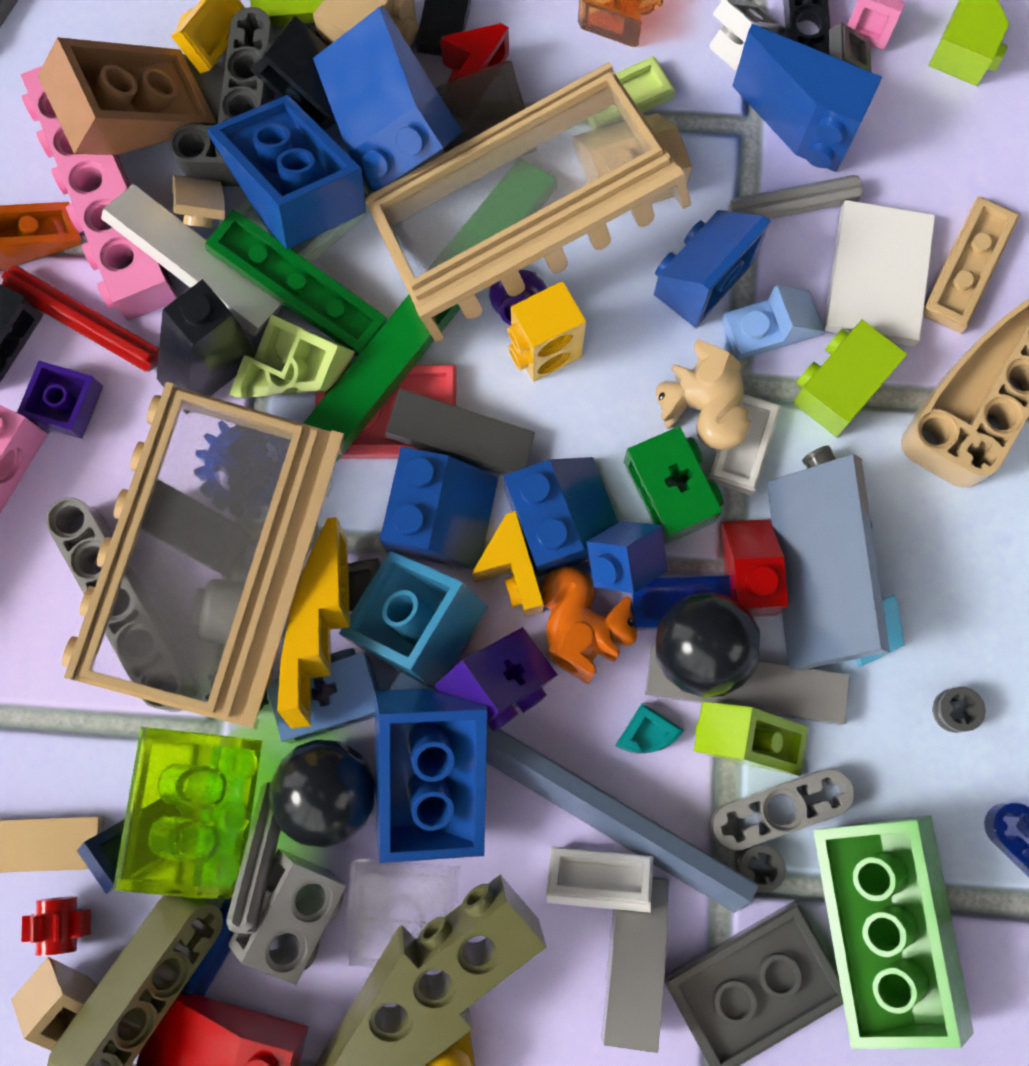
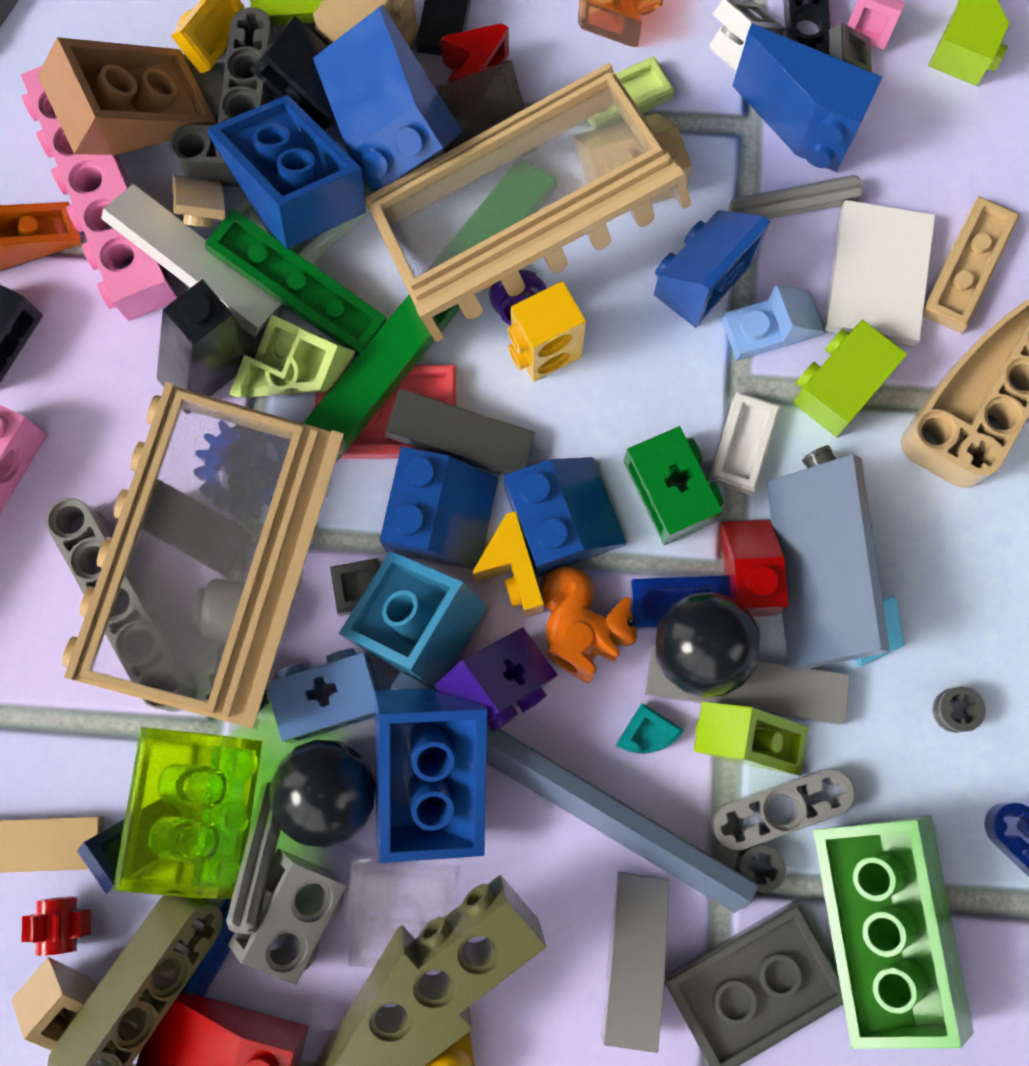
red axle [1,266,159,372] -> none
dark purple piece [17,360,104,439] -> none
yellow slope [277,517,350,729] -> none
white tile [546,847,654,913] -> none
blue brick [586,521,668,594] -> none
tan animal [656,339,751,450] -> none

